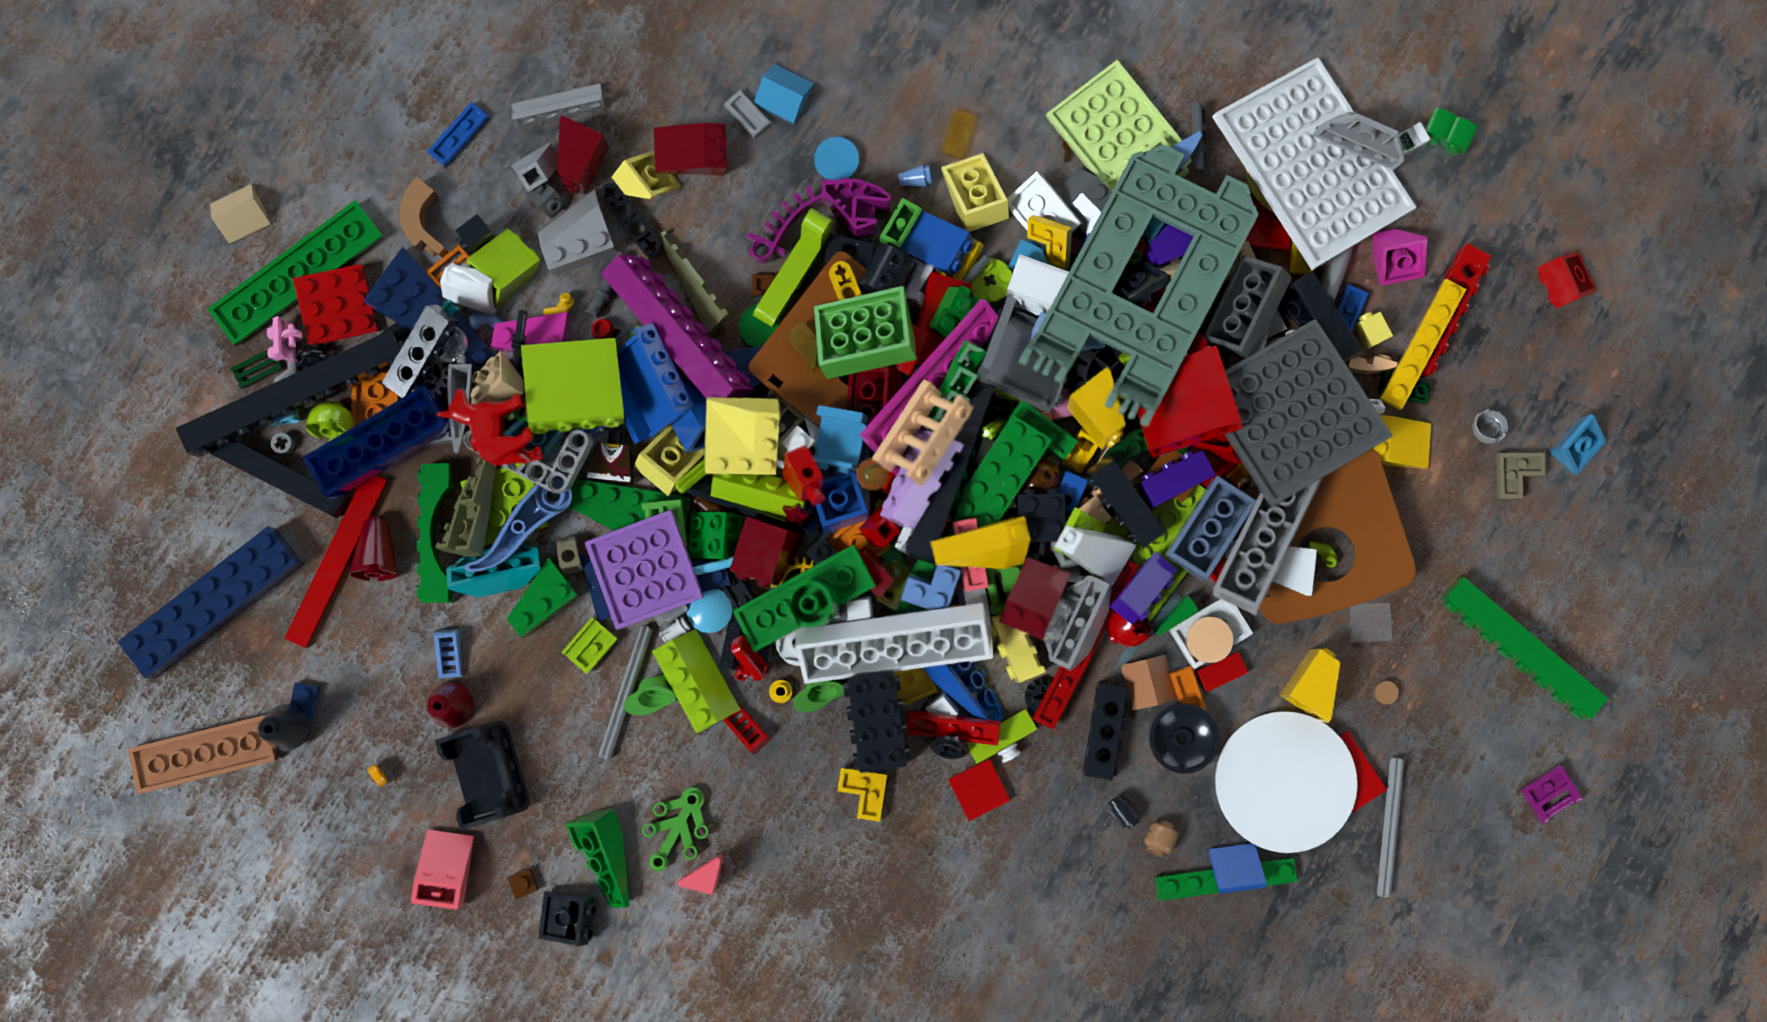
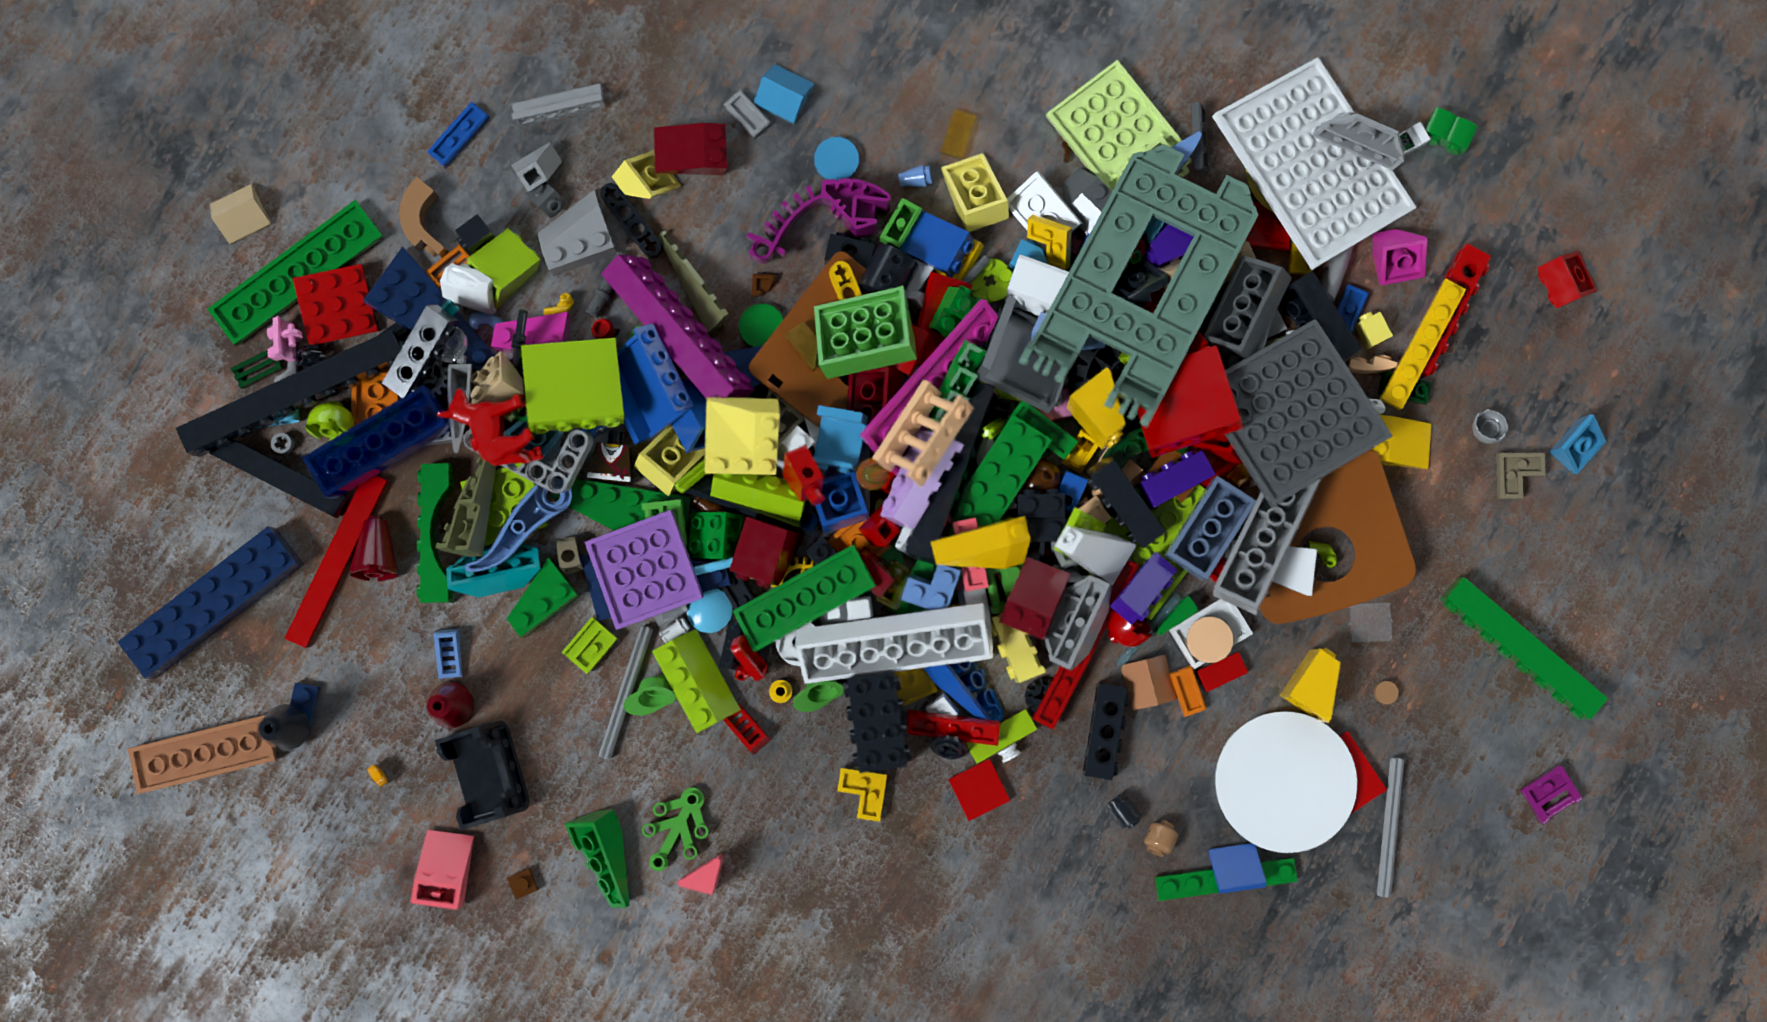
black plate [538,891,597,946] -> none
dark red slope [558,115,609,195] -> none
lime beam [753,208,832,327] -> none
dark red piece [782,503,809,526] -> none
green brick [785,580,838,628] -> none
clear plate [1043,598,1072,645] -> none
black dish [1149,703,1219,774] -> none

